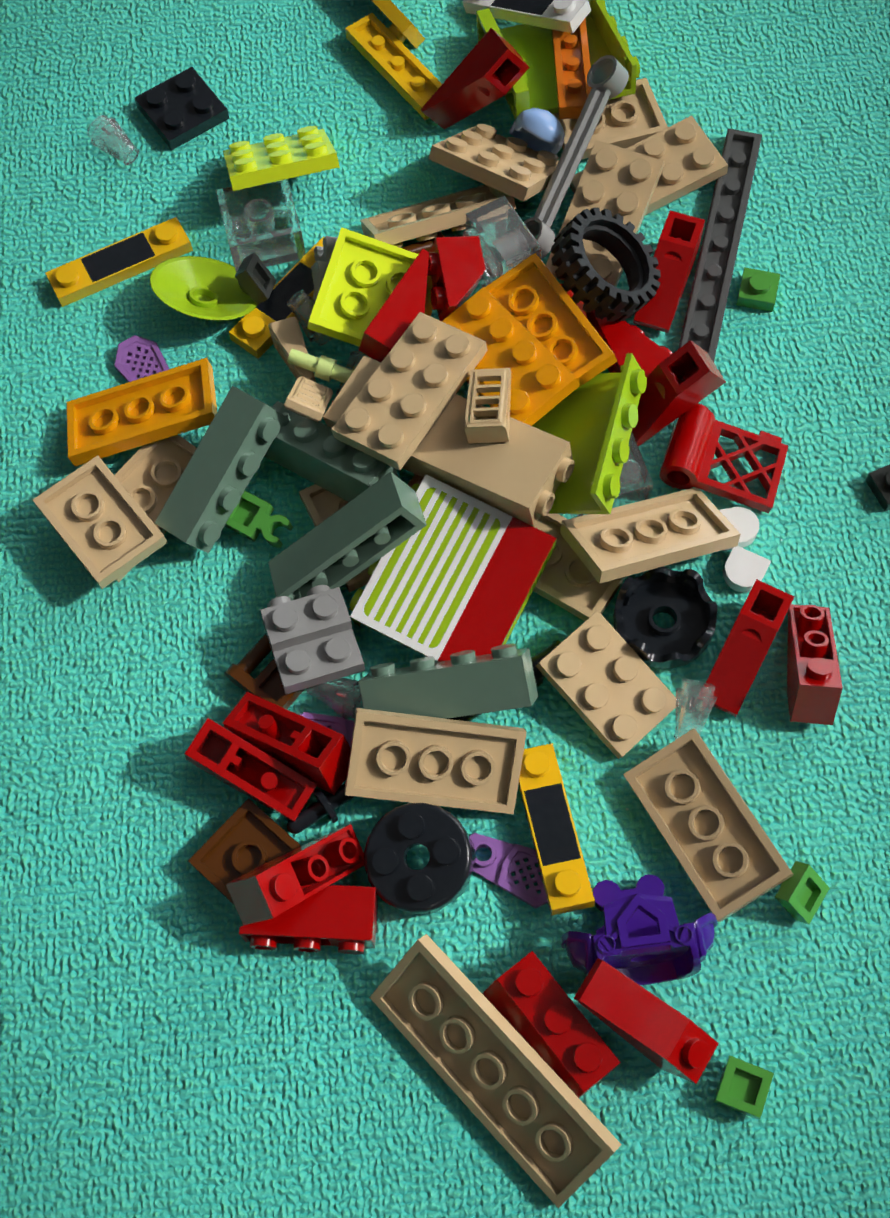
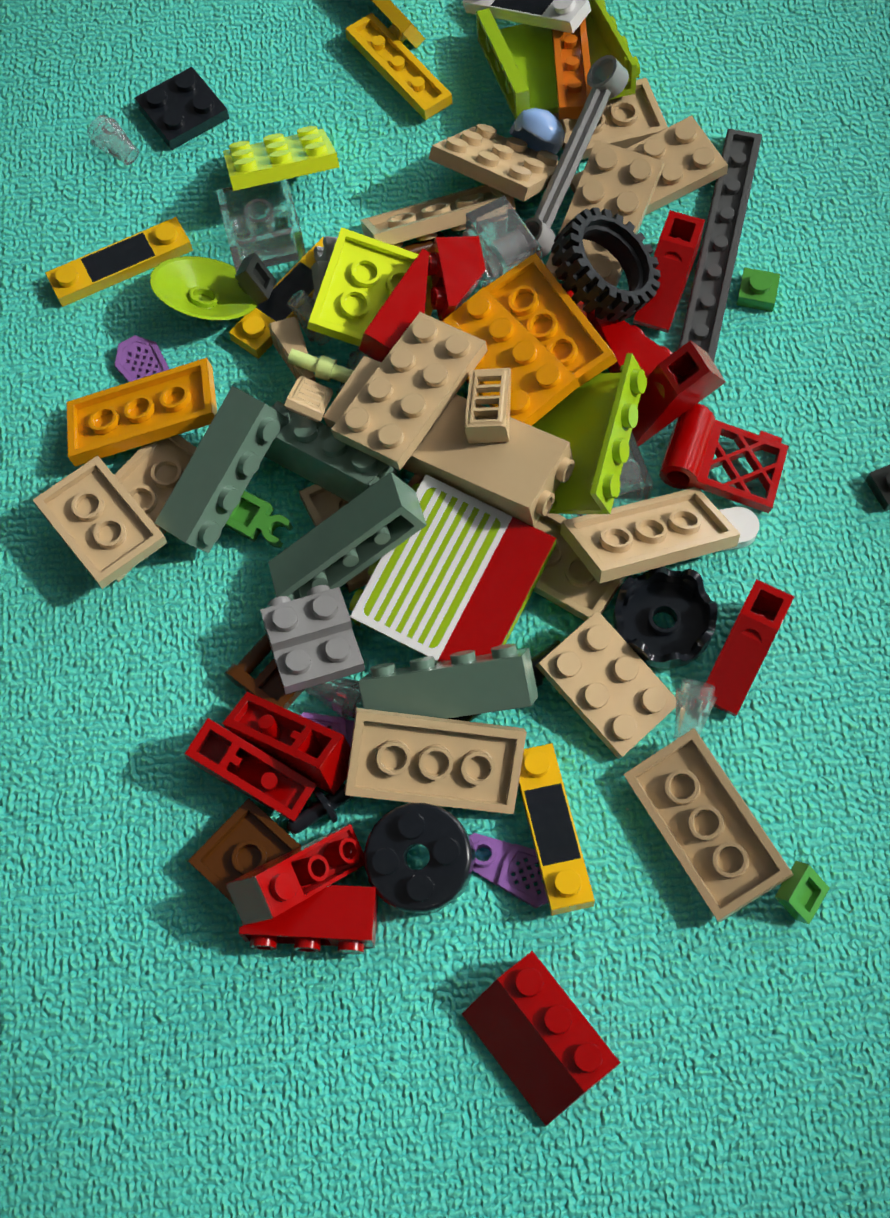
tan plate [369,934,622,1208] -> none
red slope [420,28,530,130] -> none
dark purple piece [560,874,718,985] -> none
red slope [574,958,719,1084] -> none
bright green plate [713,1056,774,1119] -> none
white tile [723,546,771,592] -> none
red slope [787,604,843,725] -> none

